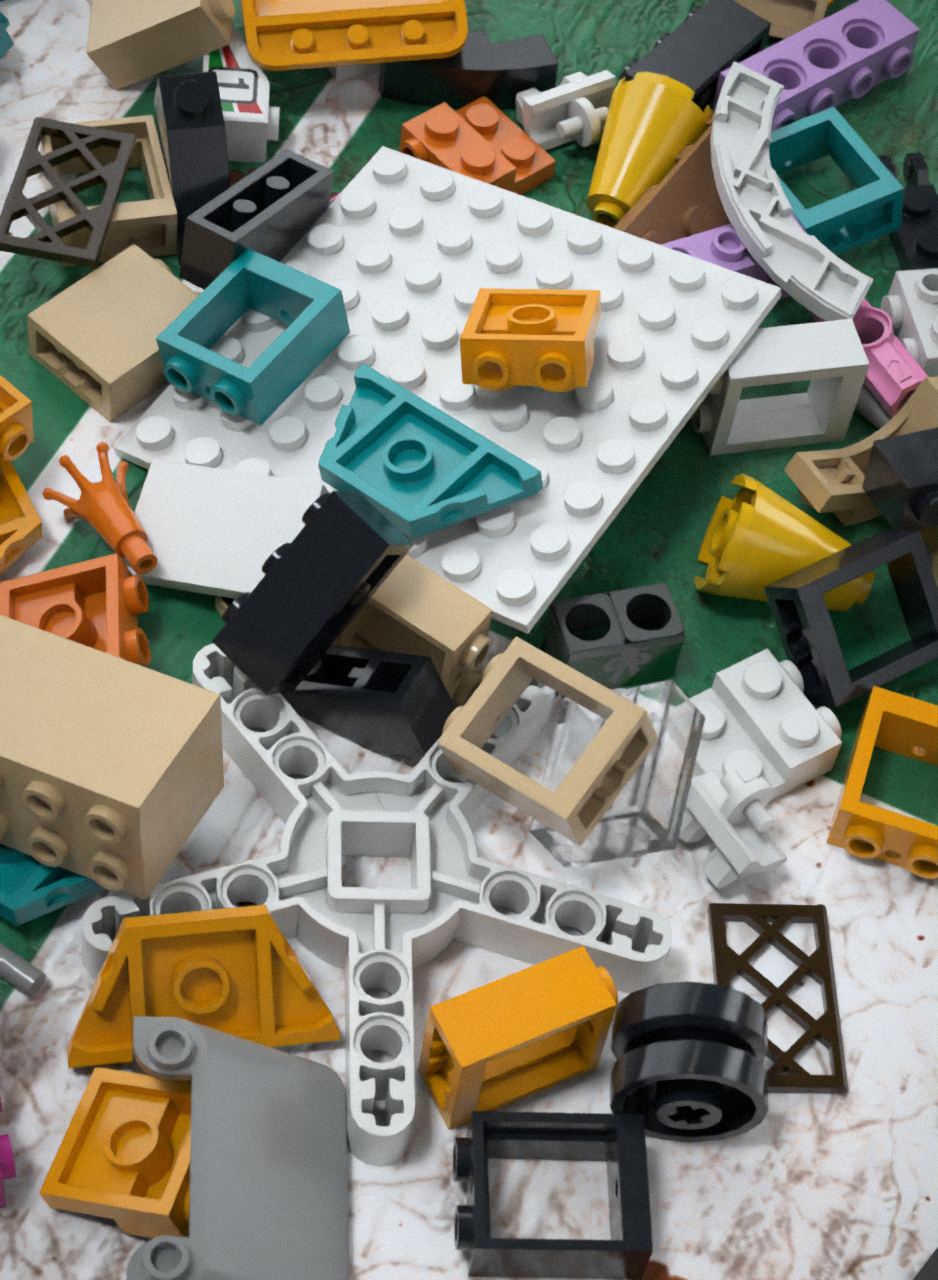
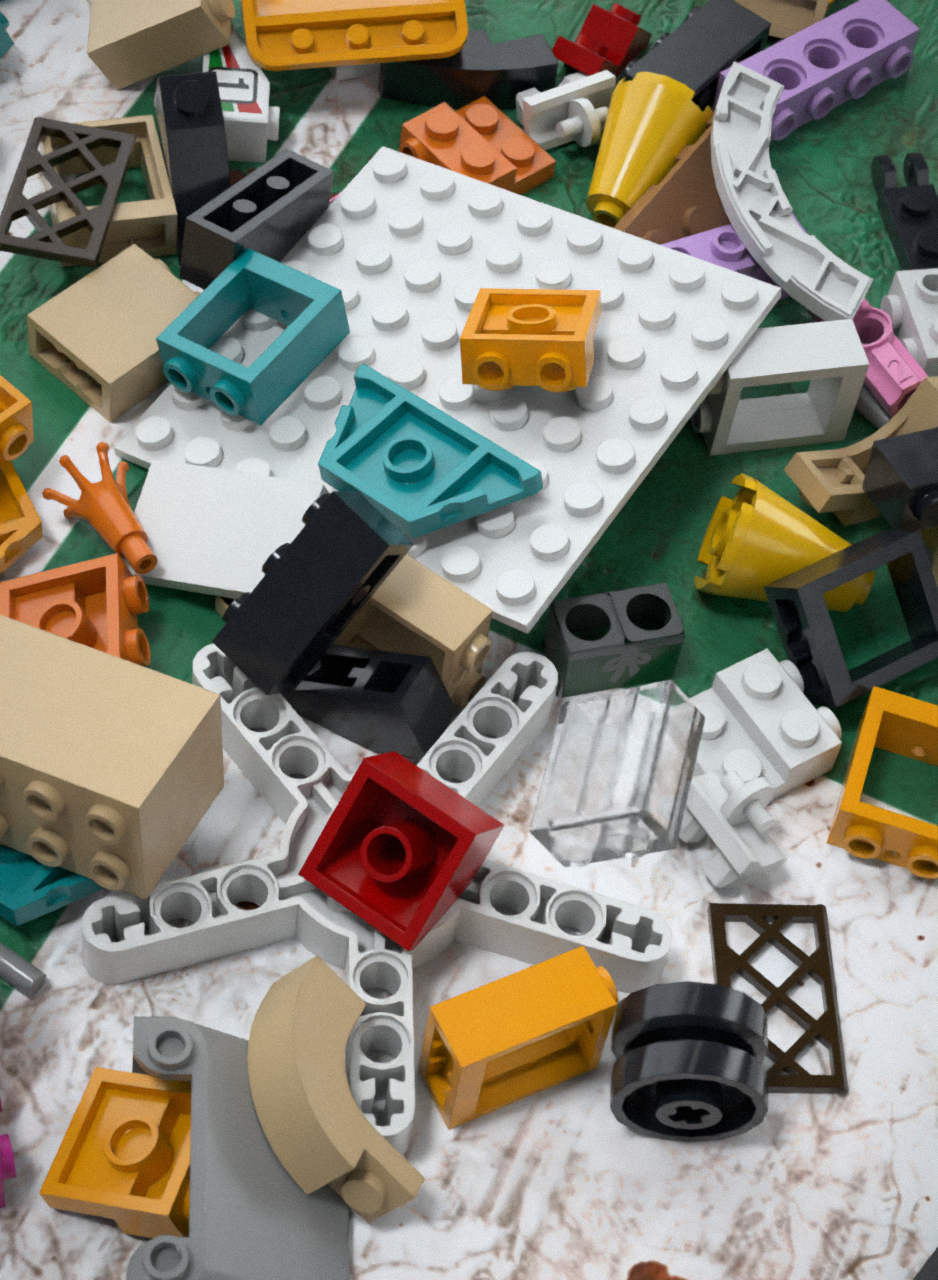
light orange wing [66,905,341,1068] -> none
tan window [437,636,659,846] -> none
black window [453,1111,653,1279] -> none
teal window [769,107,904,255] -> none
none -> tan arch [247,955,425,1224]
none -> red slope [298,751,505,951]
none -> red slope [552,2,652,78]

